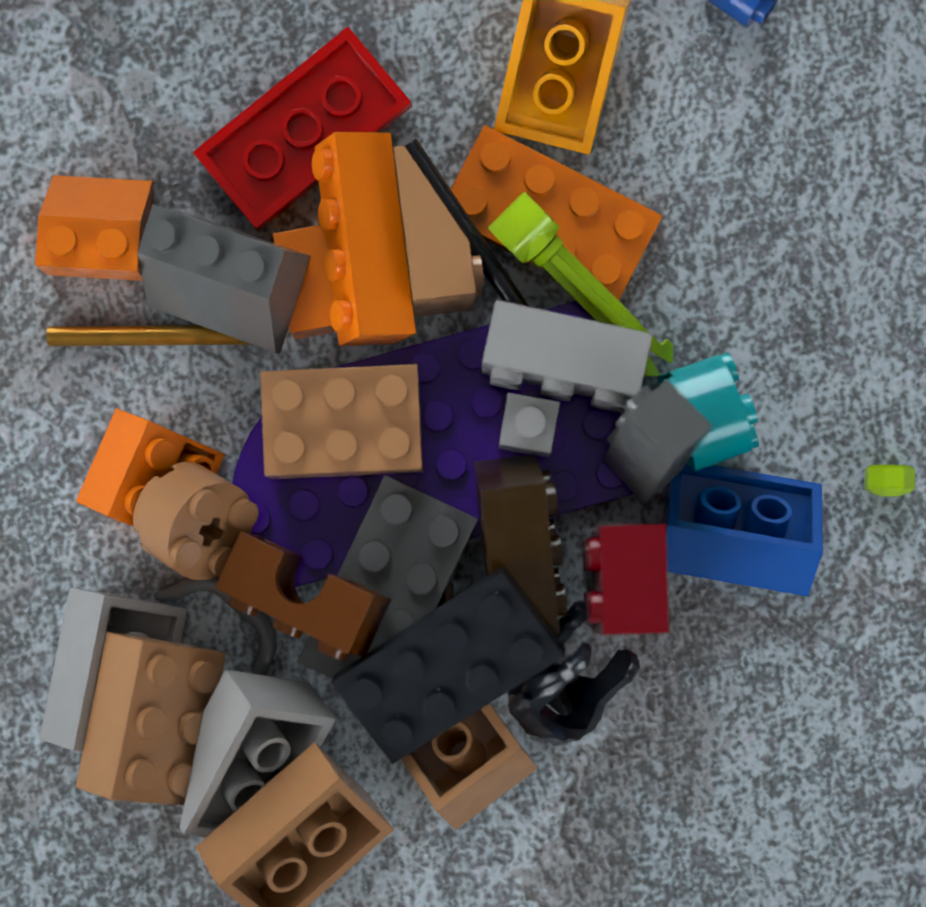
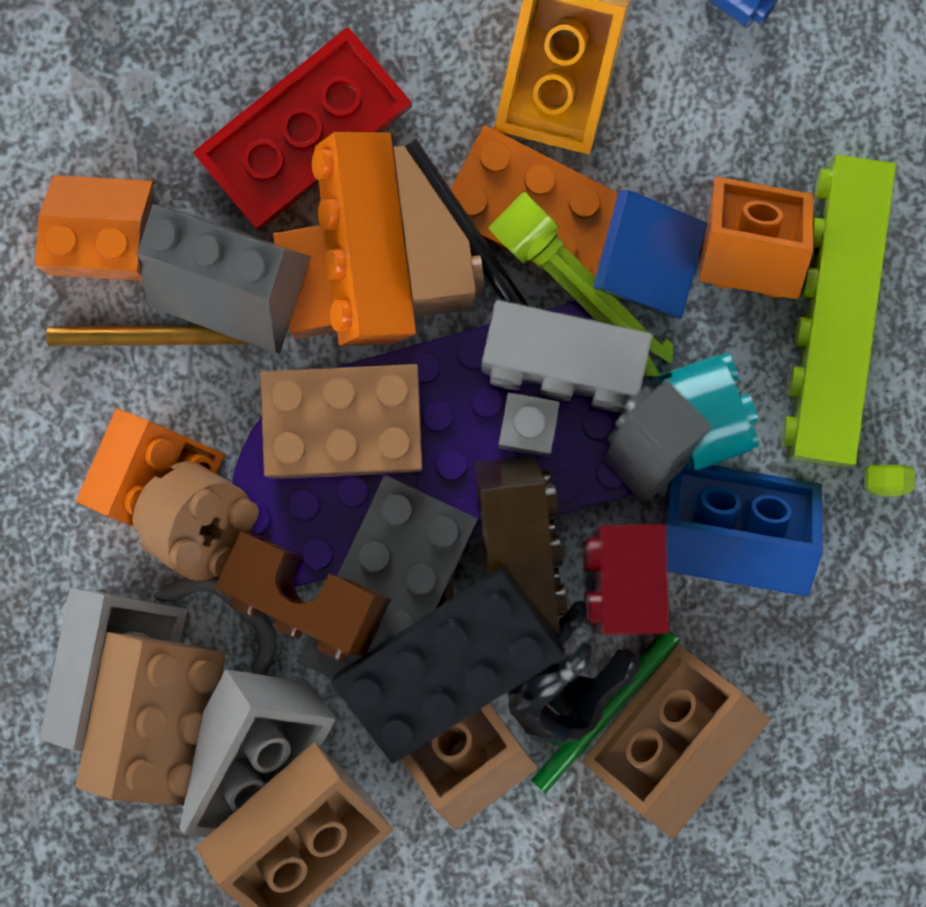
none -> green bar [531,630,681,794]
none -> medium nougat slope [581,644,771,839]
none -> blue tile [593,190,707,319]
none -> orange slope [699,176,813,300]
none -> lime brick [781,154,897,468]

